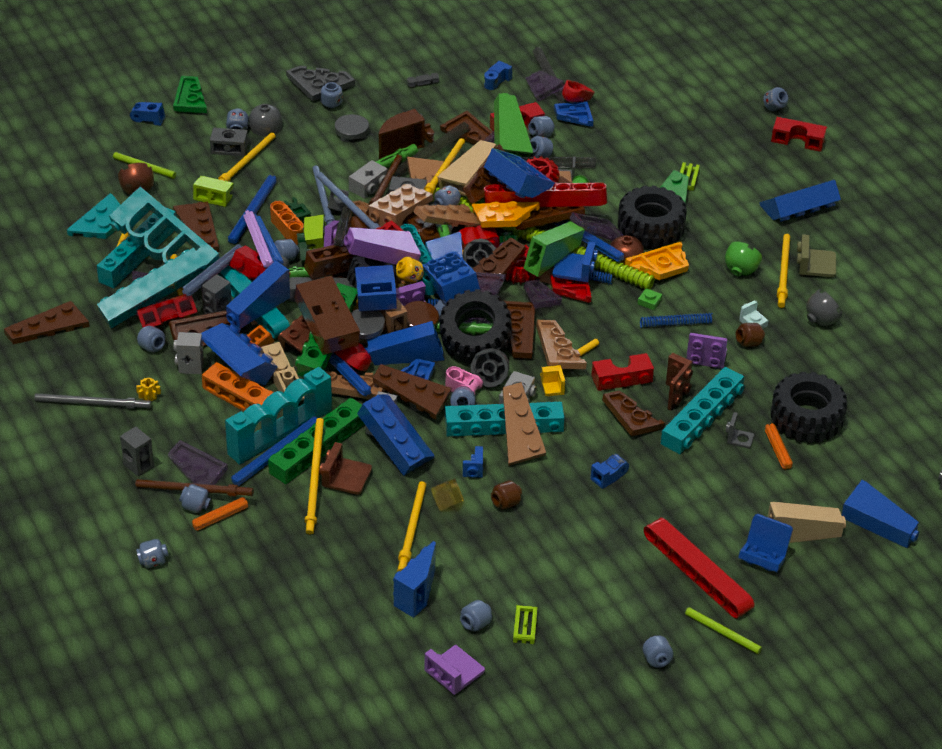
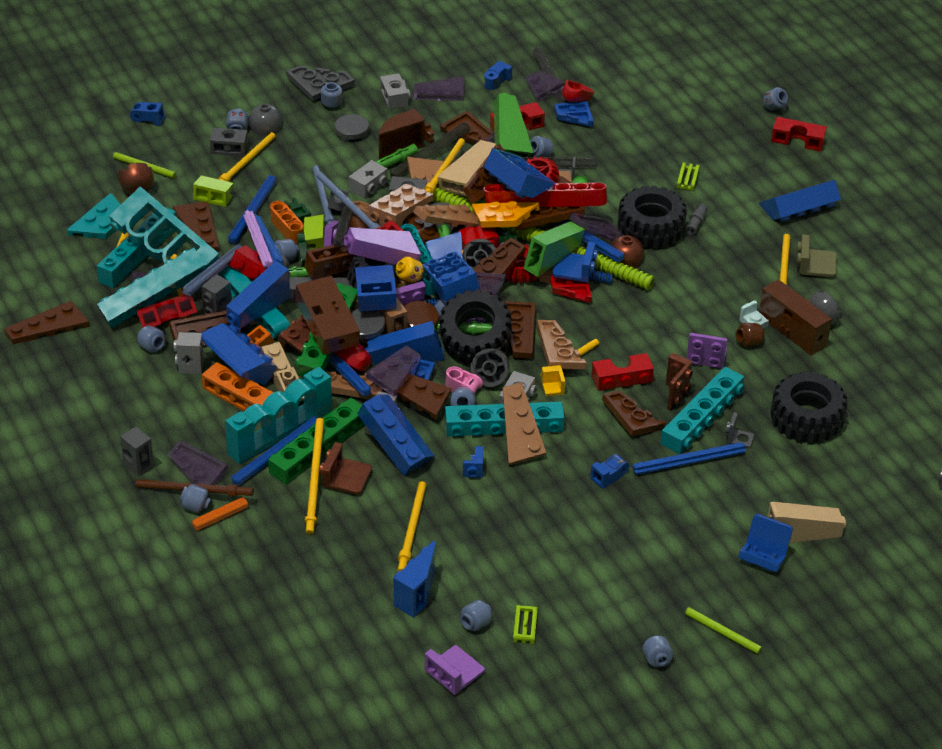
dark grey bar [34,394,151,409] -> none
yellow gear [136,378,161,401] -> none
sand blue head [137,539,169,568] -> none
green wing [173,76,207,113] -> none
reddish brown bar [366,155,402,216] -> none
dark grey axle [407,73,439,87] -> none
clear yellow panel [430,479,464,510] -> none
sand blue head [434,185,461,206] -> none
reddish brown head [491,480,522,510] -> none
clear purple wing [523,280,562,308] -> none
sand blue head [528,116,554,138] -> none
light orange wing [624,242,689,280] -> none
bright green plate [638,288,662,310] -> none
blue piece [640,313,713,328] -> none
red beam [643,517,755,619] -> none
green wing [660,170,689,204] -> none
bright green cylinder [725,242,762,276] -> none
orange axle [765,423,793,470] -> none
blue slope [841,480,919,548] -> none
none -> clear purple wing [366,345,420,396]
none -> light grey brick [380,74,411,109]
none -> clear purple wing [413,76,464,101]
none -> blue axle [633,442,746,475]
none -> dark grey pin [685,204,708,235]
none -> reddish brown brick [759,279,832,356]

